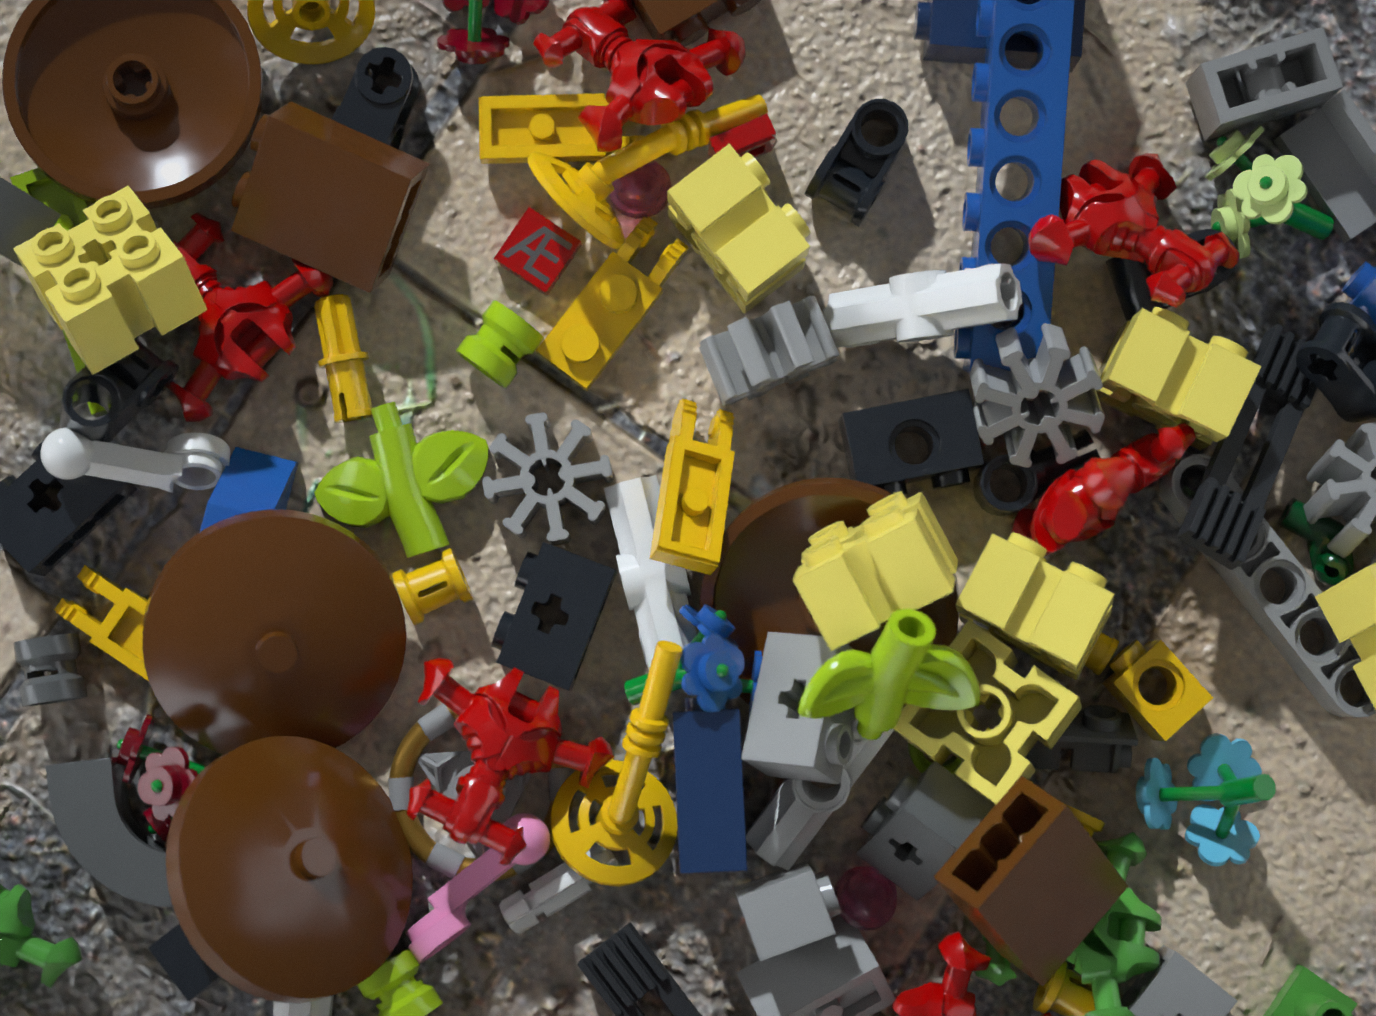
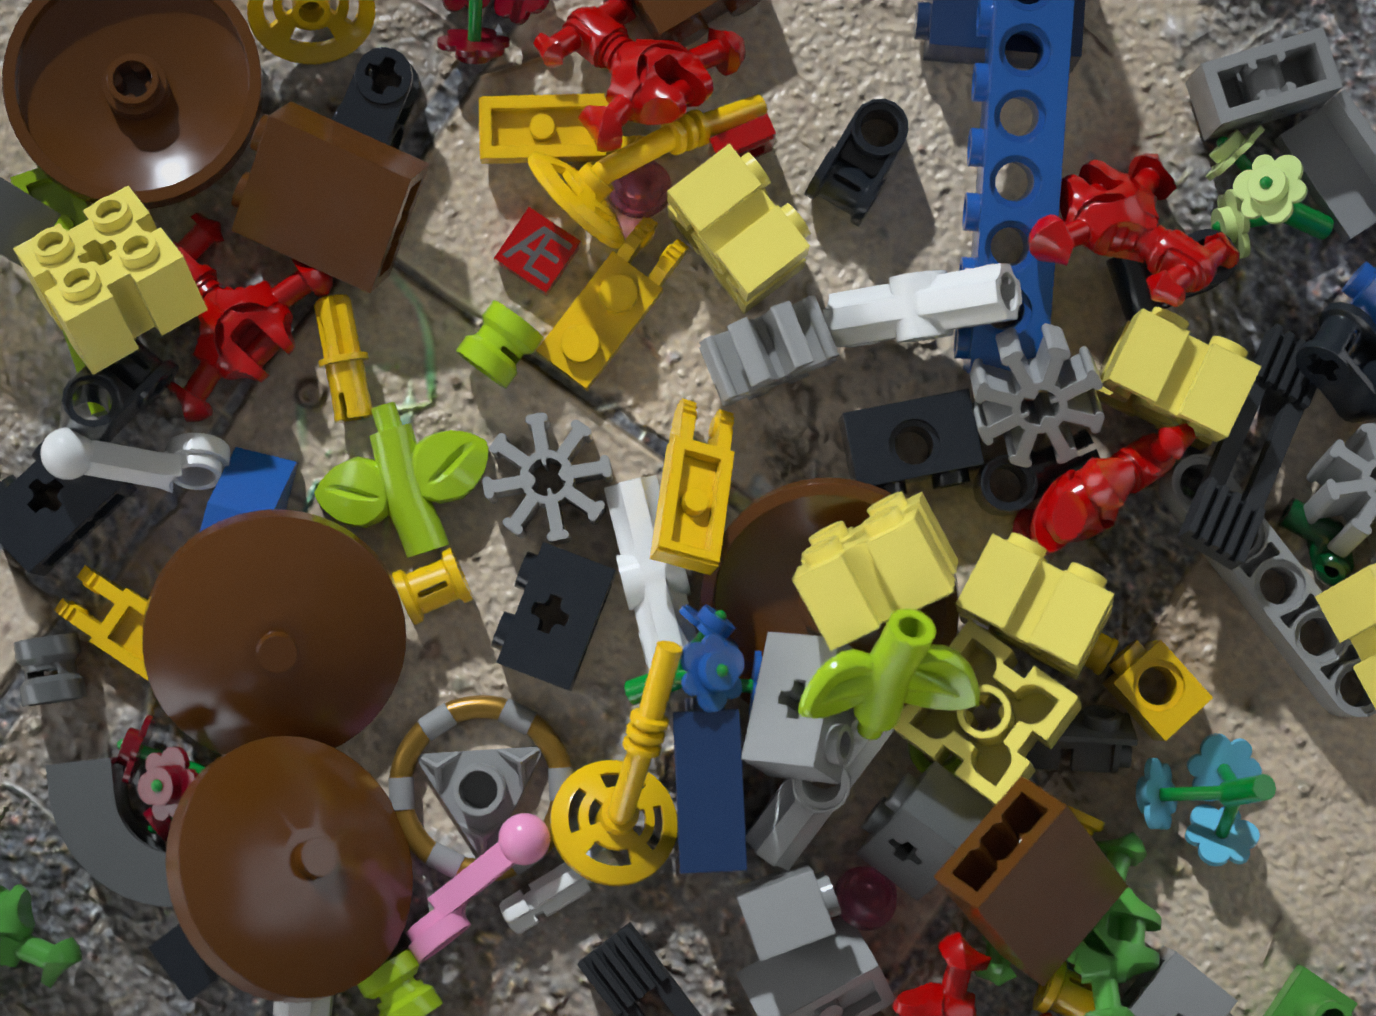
red piece [406,657,614,865] -> none

